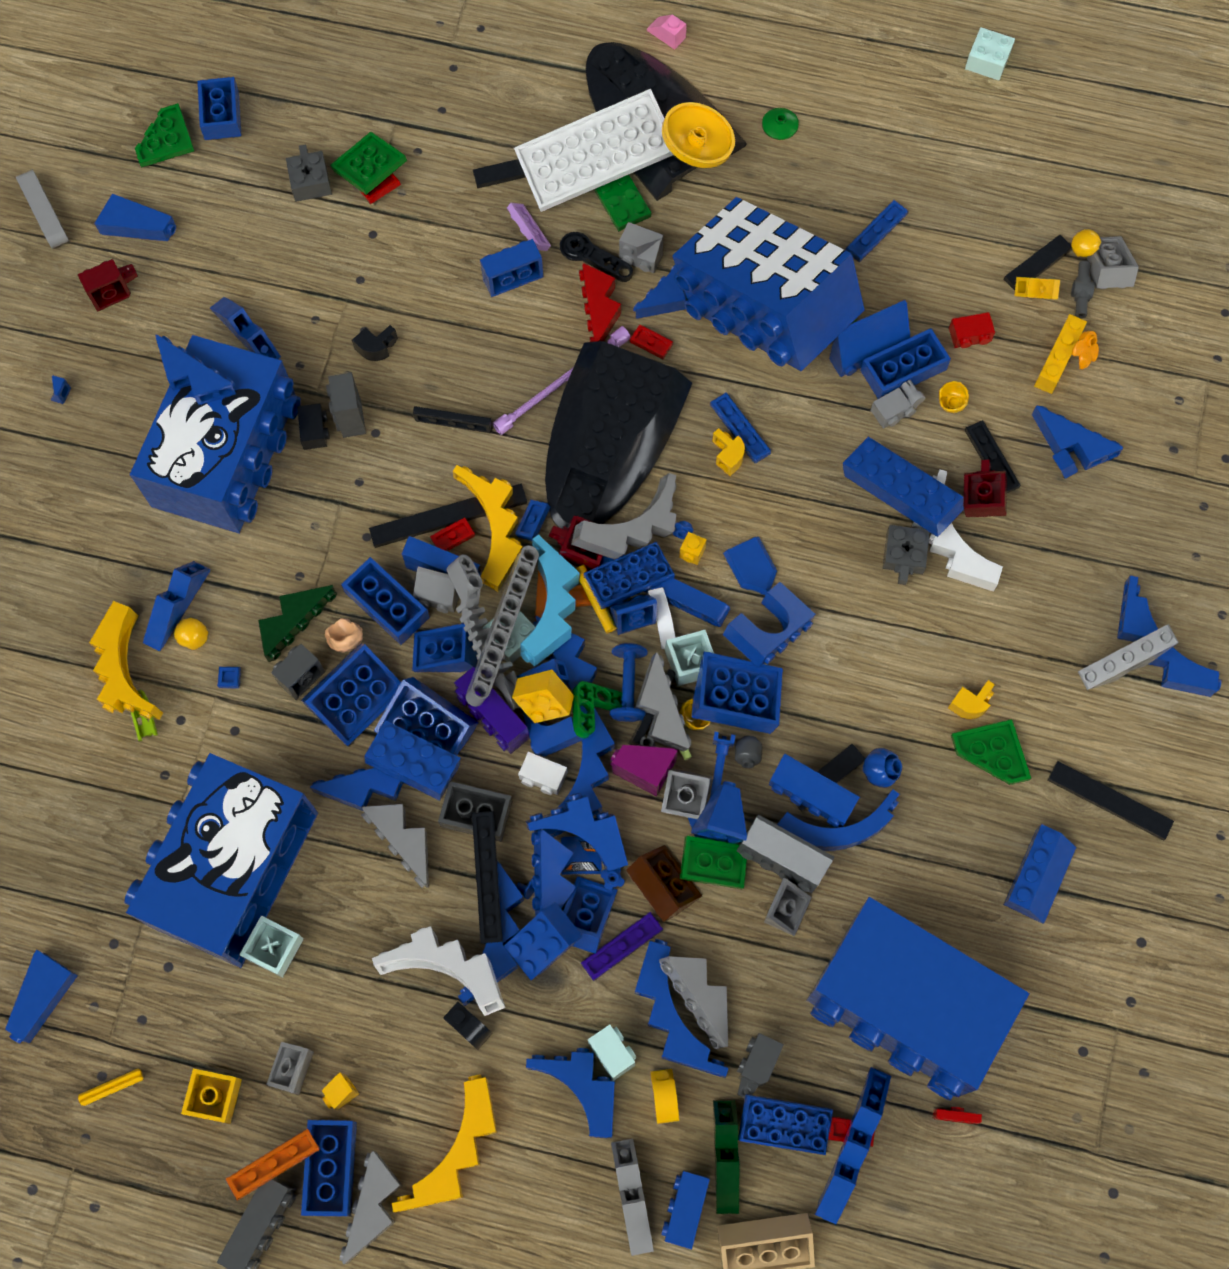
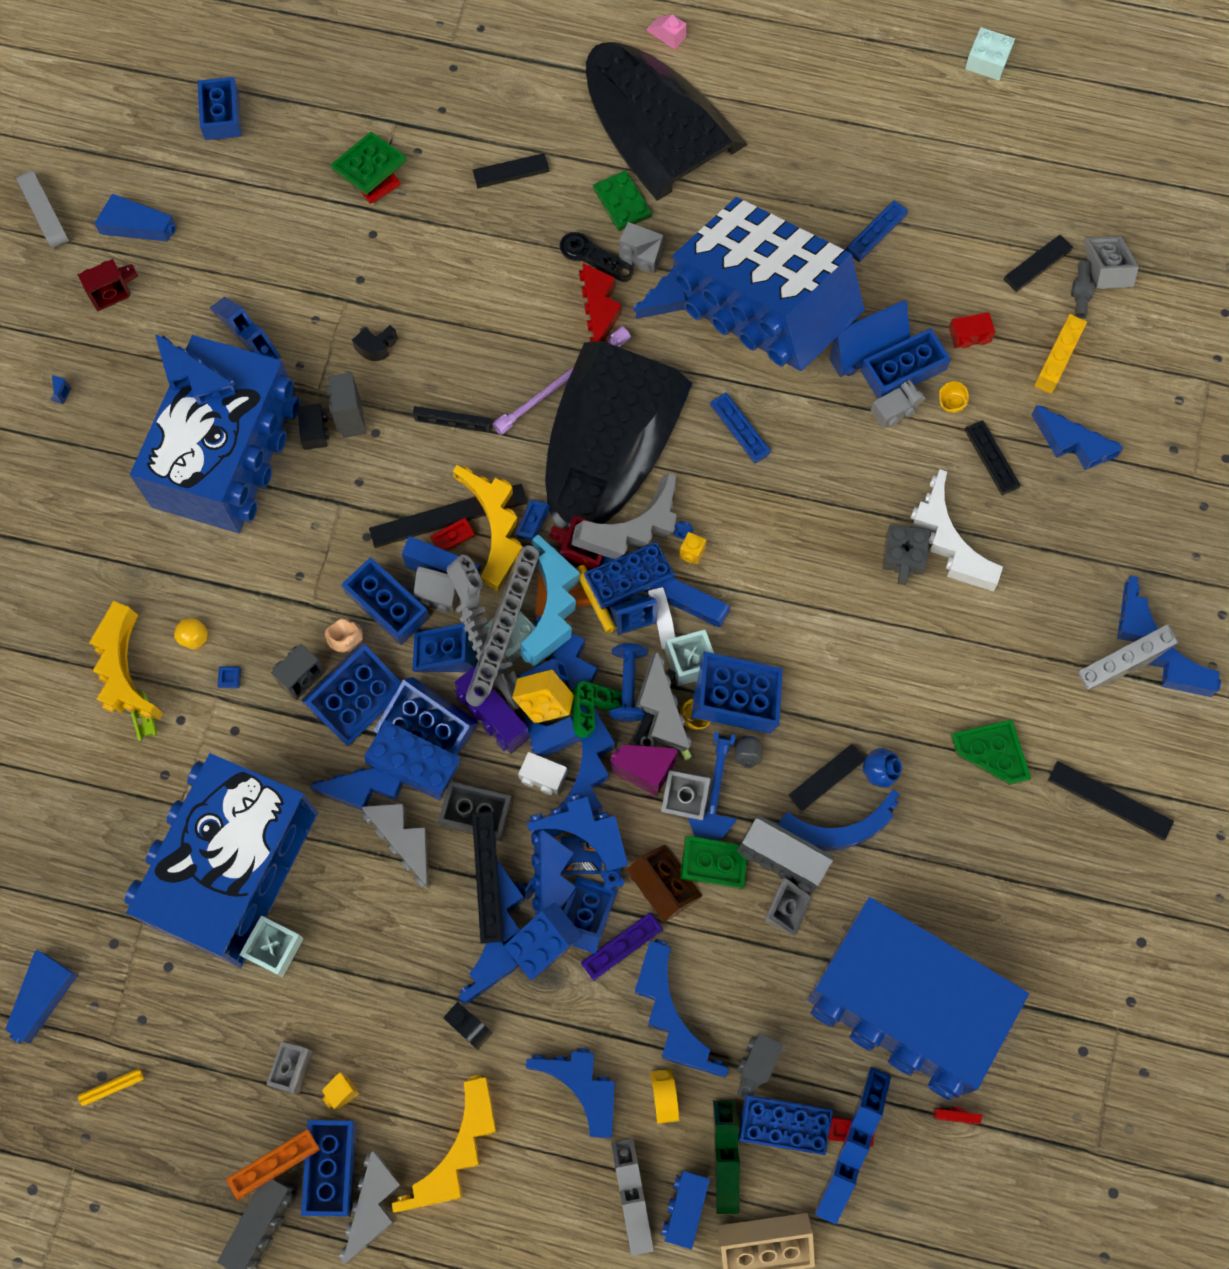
green plate [135,103,194,168] -> none
blue slope [143,561,211,651] -> none
yellow brick [181,1068,242,1124] -> none
dark green slope [258,585,337,662] -> none
dark grey hinge [286,144,332,202] -> none
white arch [372,926,505,1016] -> none
blue brick [480,239,544,298] -> none
lavender plate [507,203,551,251] -> none
white plate [514,89,674,212] -> none
light aqua brick [588,1024,636,1081] -> none
red plate [630,324,673,360] -> none
light grey slope [659,956,728,1049] -> none
yellow dish [661,102,735,168] -> none
blue slope [691,781,747,844] -> none
yellow brick [712,428,745,476] -> none
blue tile [723,537,777,595] -> none
blue arch [723,582,816,668] -> none
green dish [762,108,799,140] -> none
blue slope [769,754,860,828] -> none
blue brick [843,436,964,537] -> none
yellow brick [948,680,995,719] -> none
dark red hinge [964,460,1007,517] -> none
blue slope [1003,824,1076,924] -> none
yellow brick [1014,277,1060,299] -> none
blue slope [1053,449,1078,479] -> none
yellow hair [1071,229,1101,257] -> none
light orange plate [1071,330,1099,370] -> none

